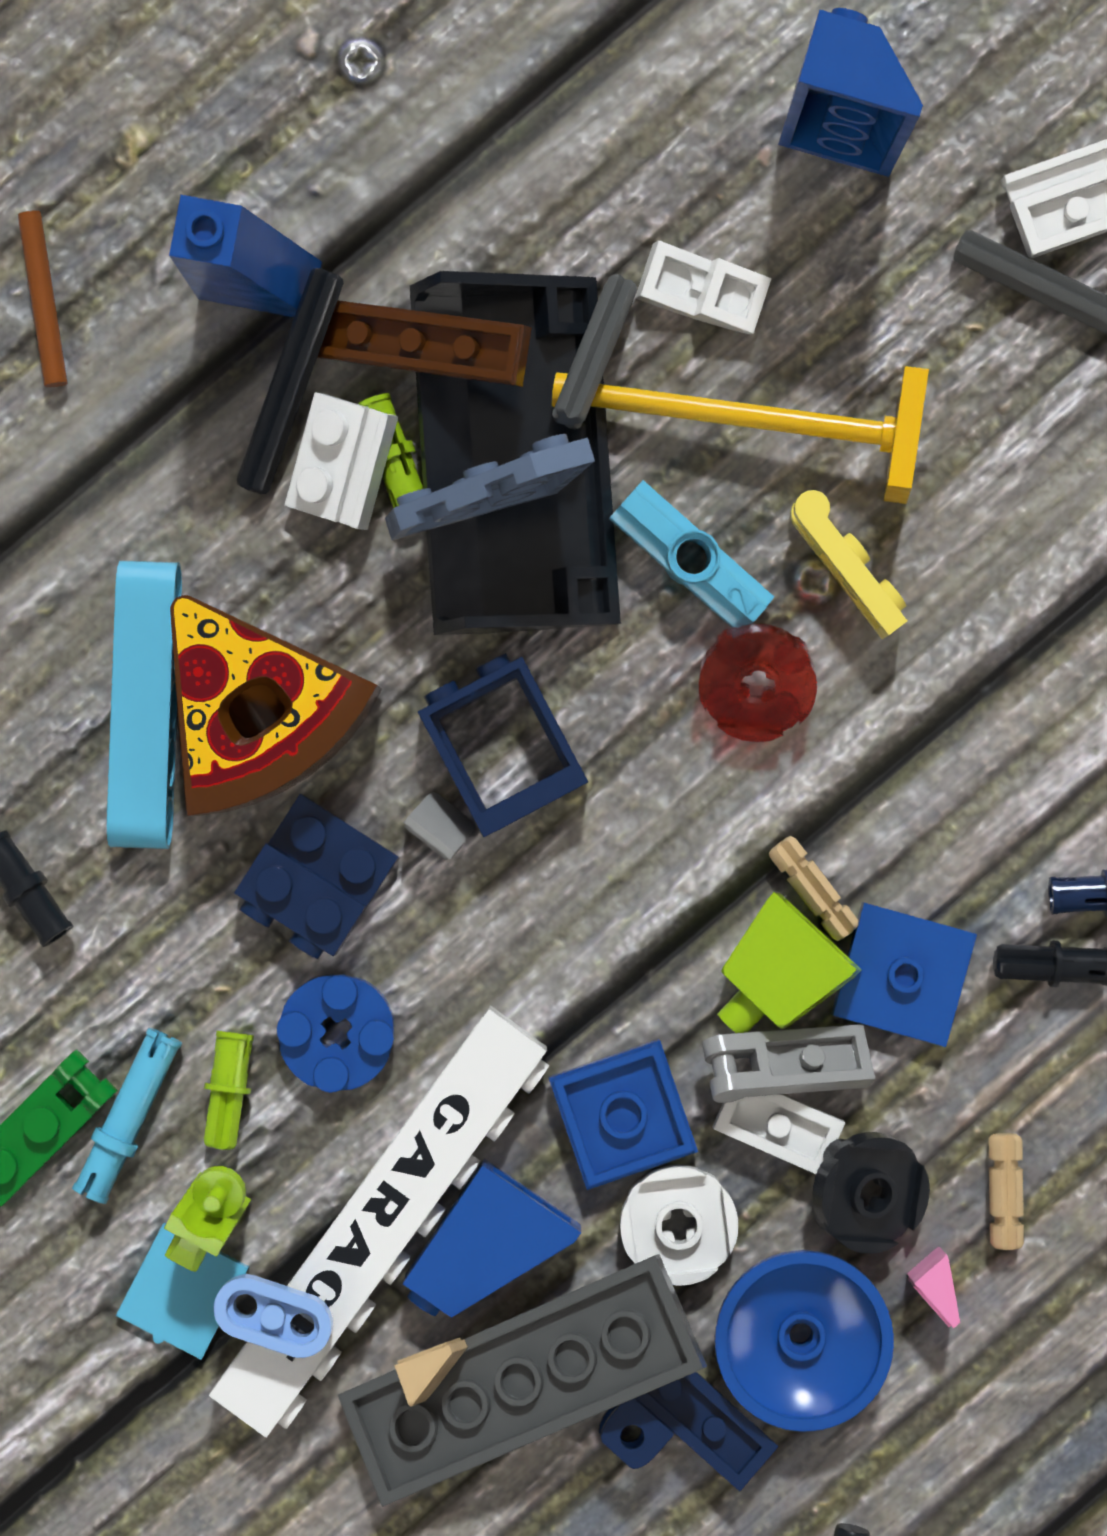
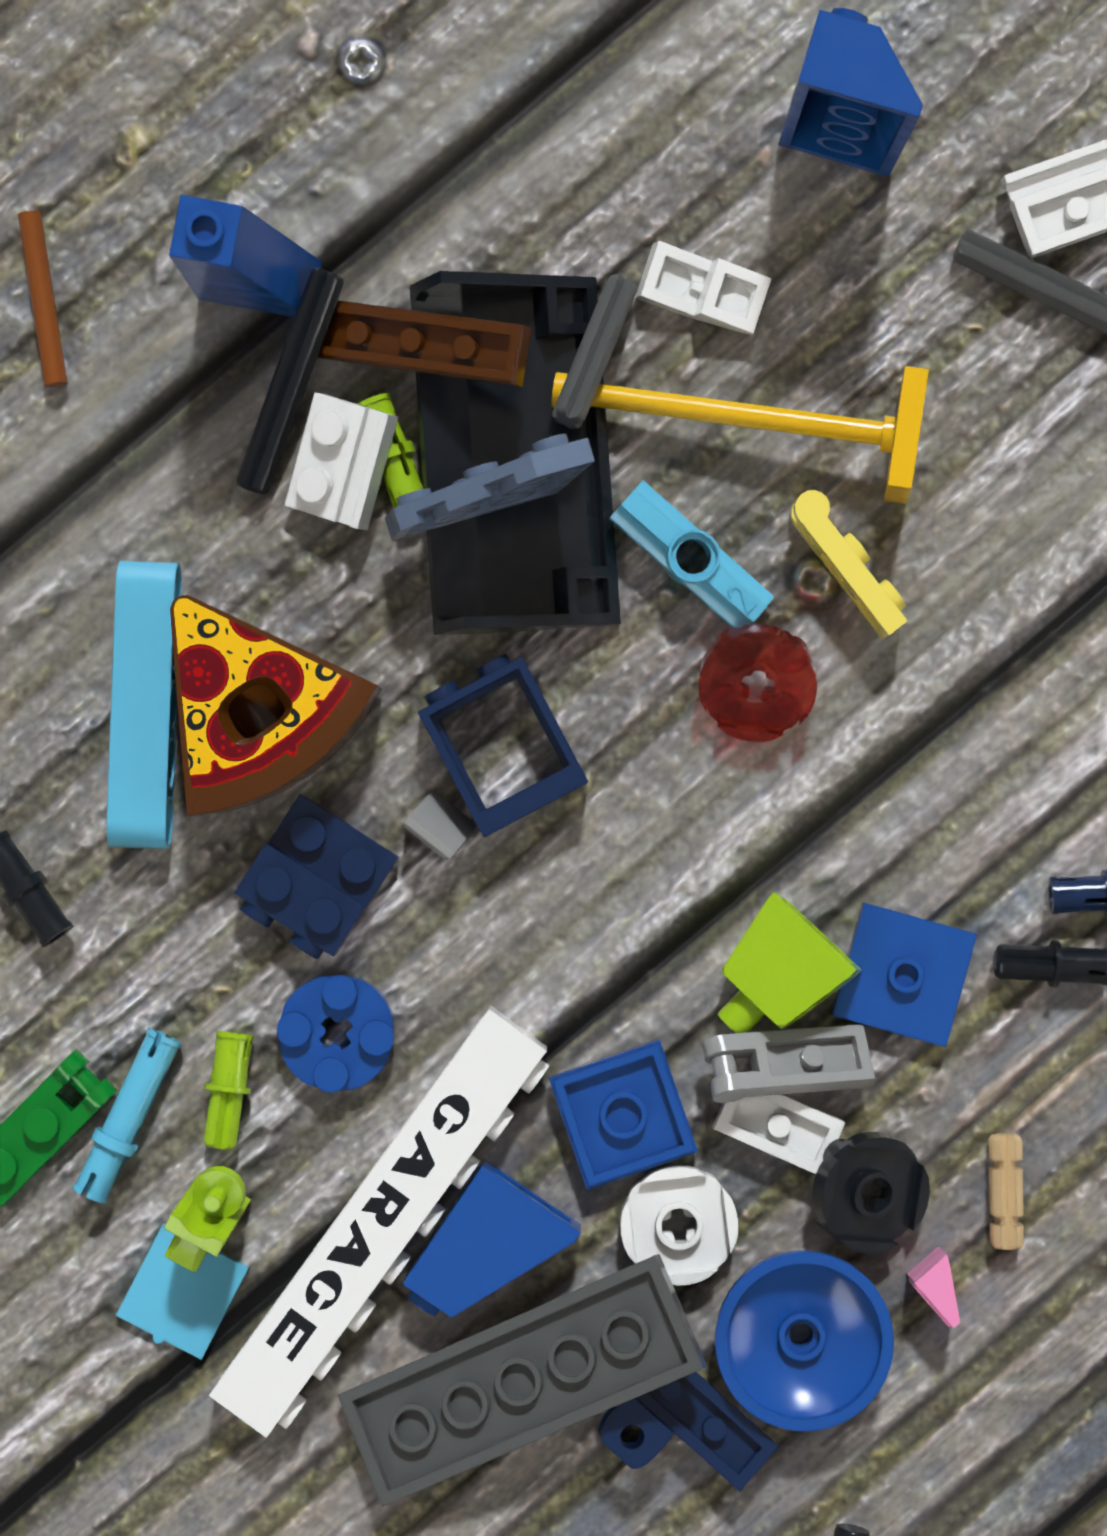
light blue plate [214,1274,333,1358] -> none
tan slope [394,1337,467,1407] -> none
tan axle [769,836,859,941] -> none

